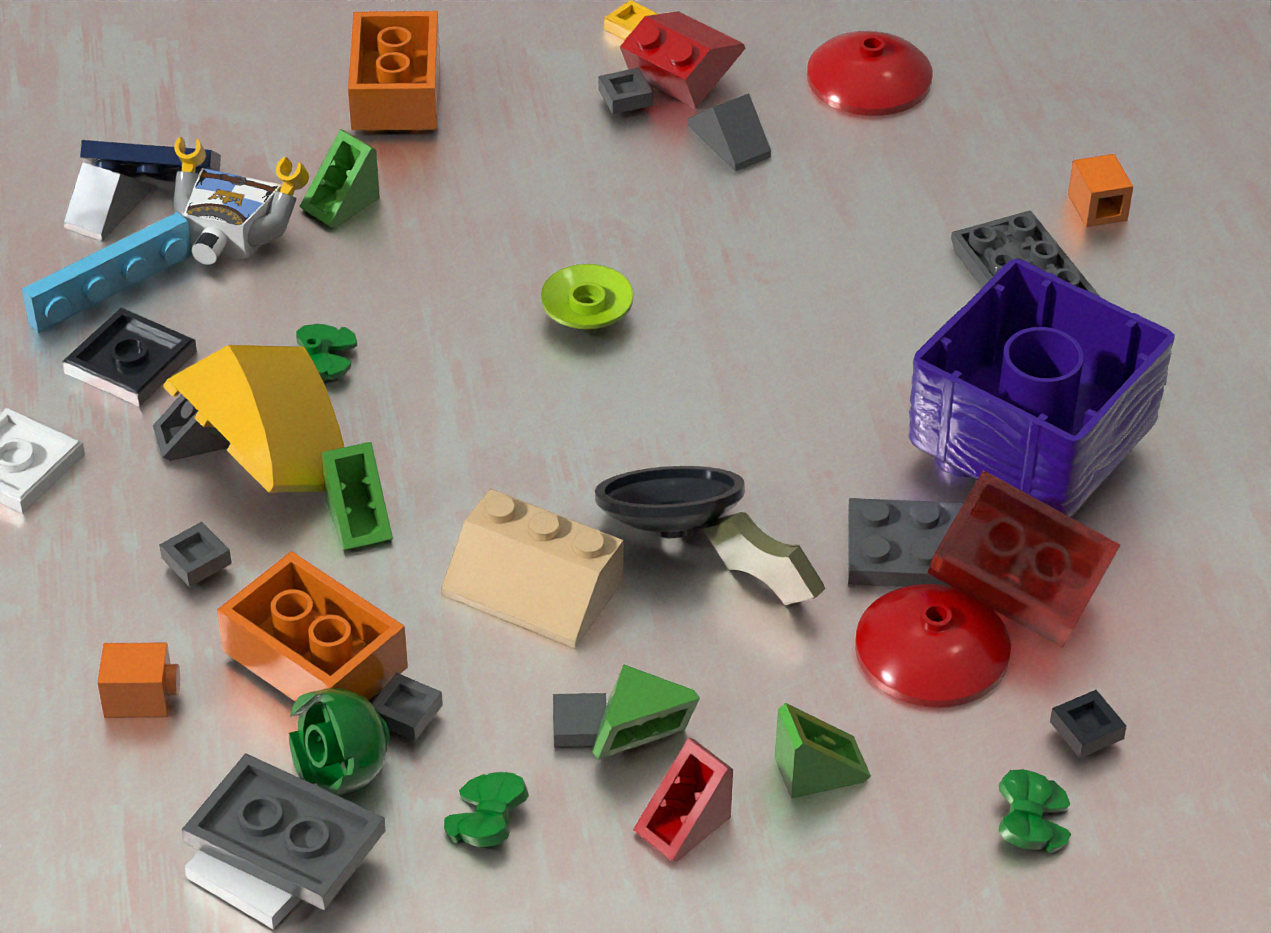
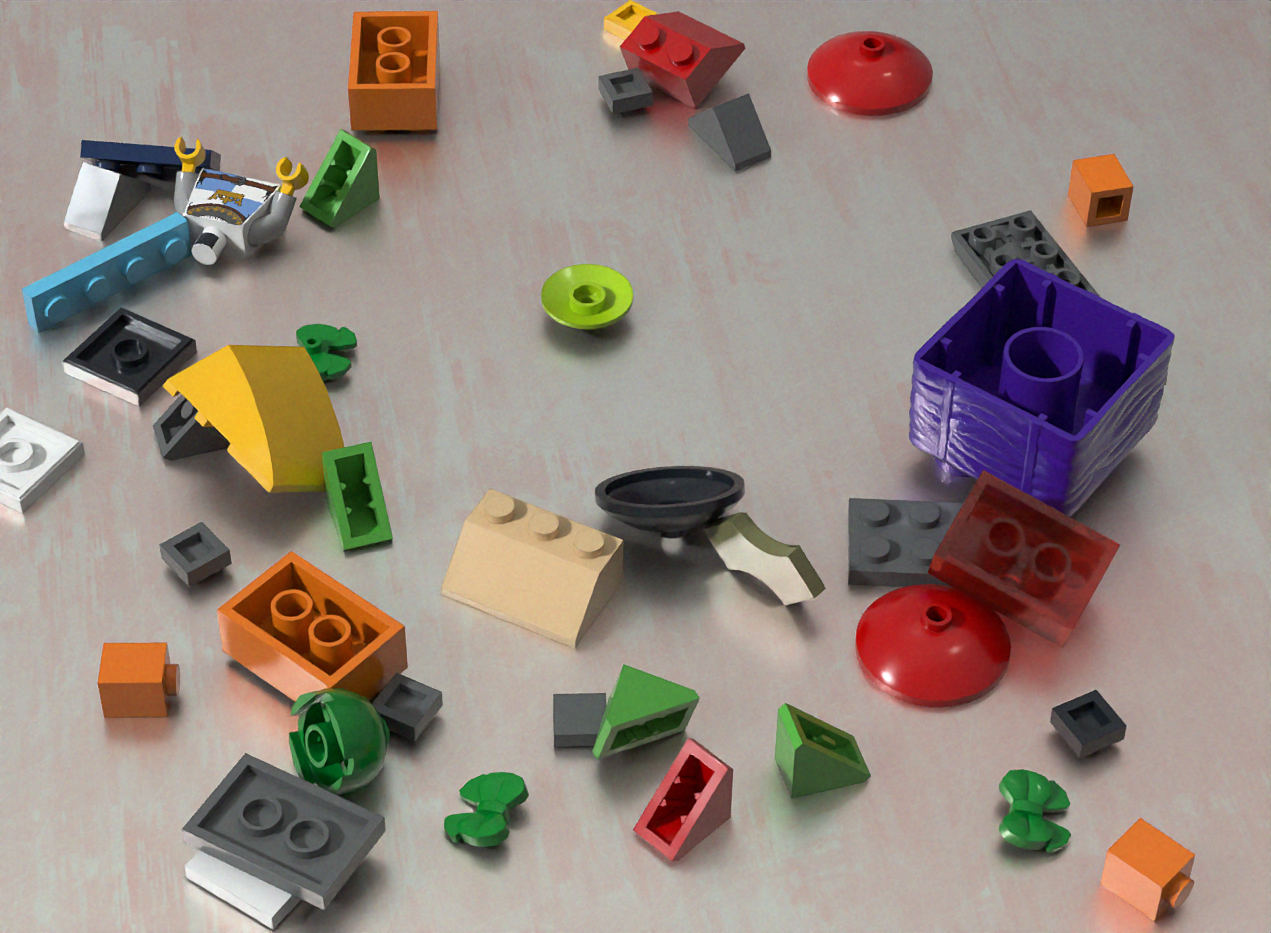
none -> orange brick [1100,818,1195,921]

